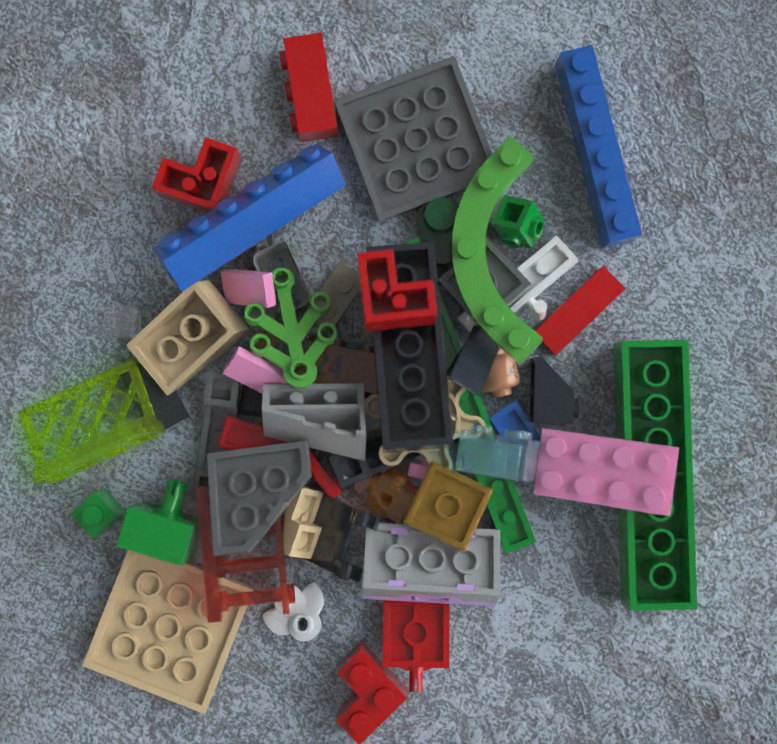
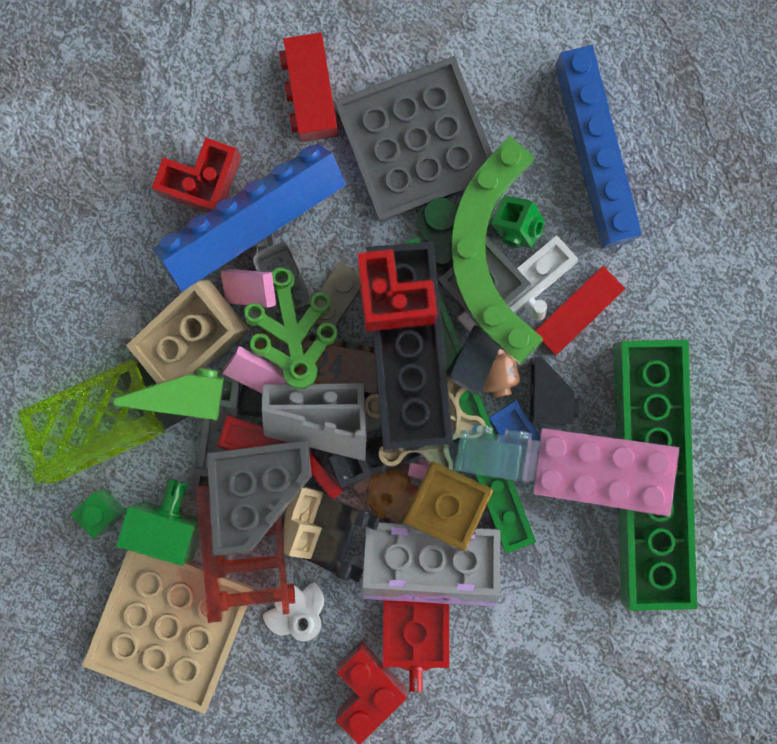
none -> bright green slope [114,368,224,420]

